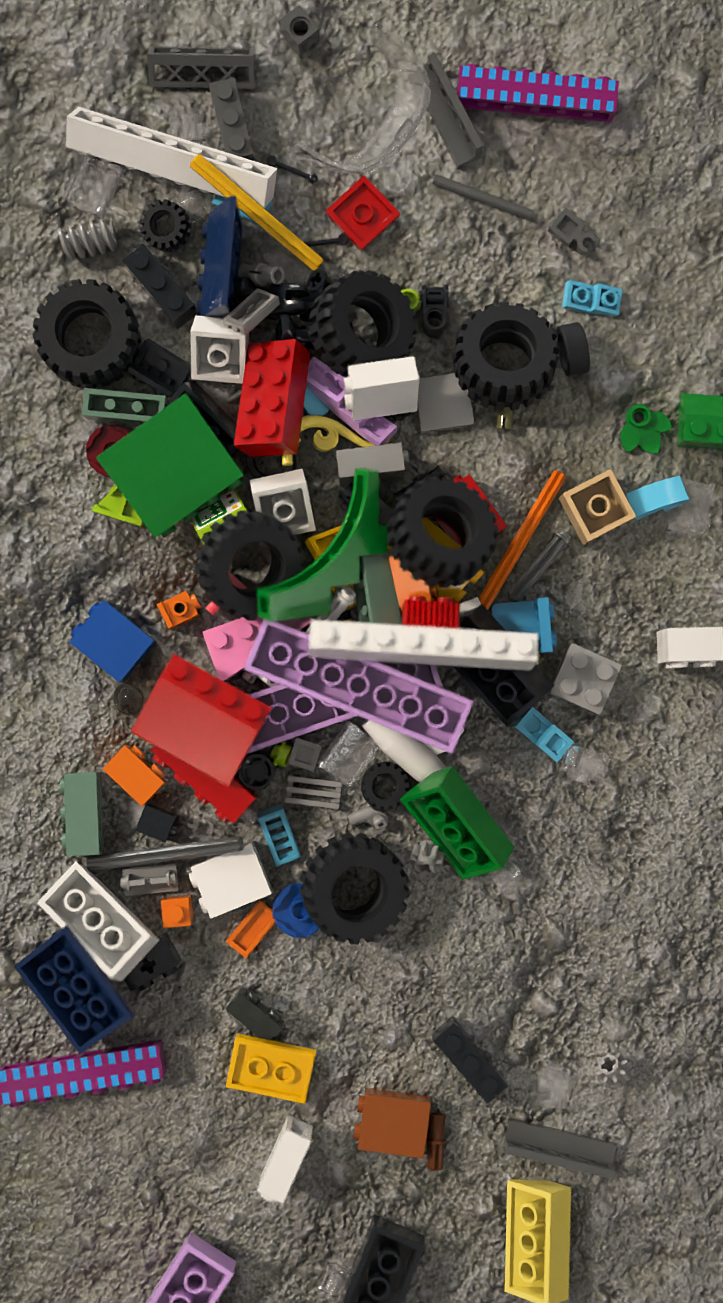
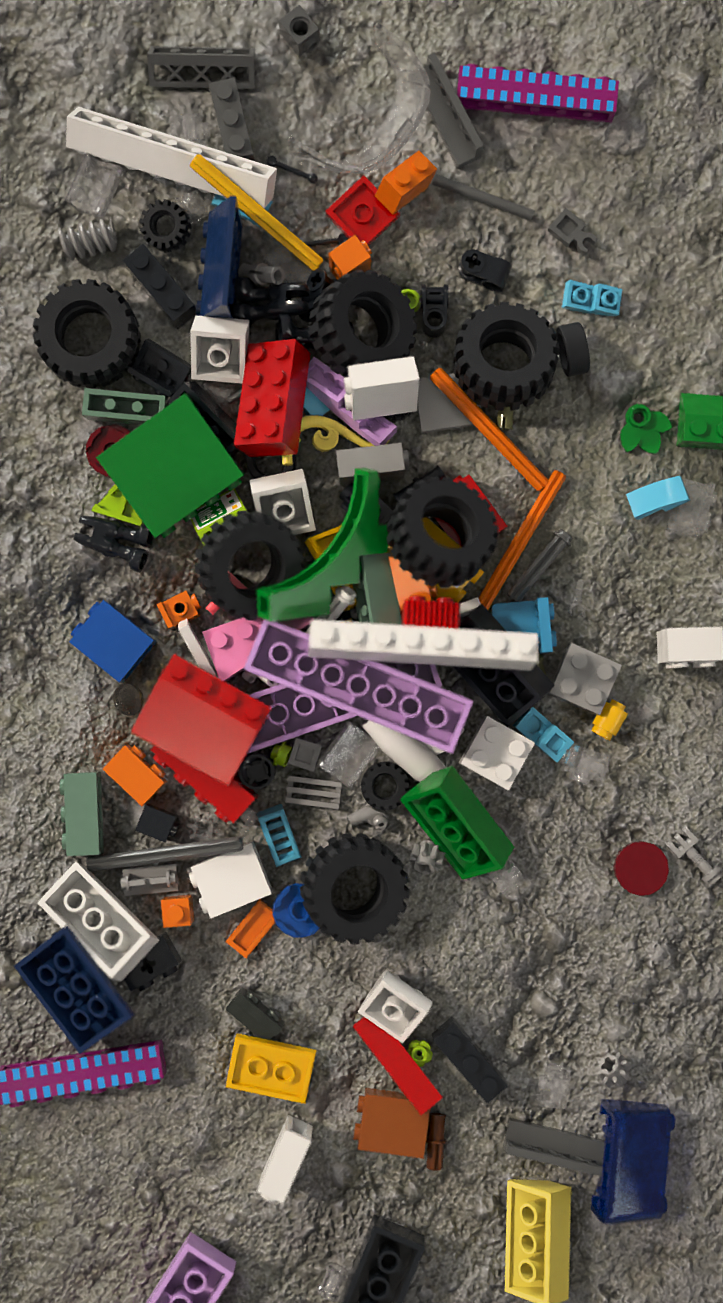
light grey tile [223,288,280,336] -> none
tan brick [558,469,636,545] -> none
none -> black piece [73,516,154,573]
none -> white tile [178,618,218,678]
none -> orange brick [328,235,372,280]
none -> red tile [352,1017,443,1116]
none -> white brick [358,970,432,1043]
none -> orange brick [375,150,437,214]
none -> lime plate [406,1040,433,1067]
none -> orange axle [430,367,548,491]
none -> black piece [458,249,512,292]
none -> white brick [459,716,535,791]
none -> yellow brick [591,699,628,741]
none -> clear blue windscreen [591,1099,675,1225]
none -> dark red tile [613,841,669,896]
none -> light grey hinge [665,826,723,885]

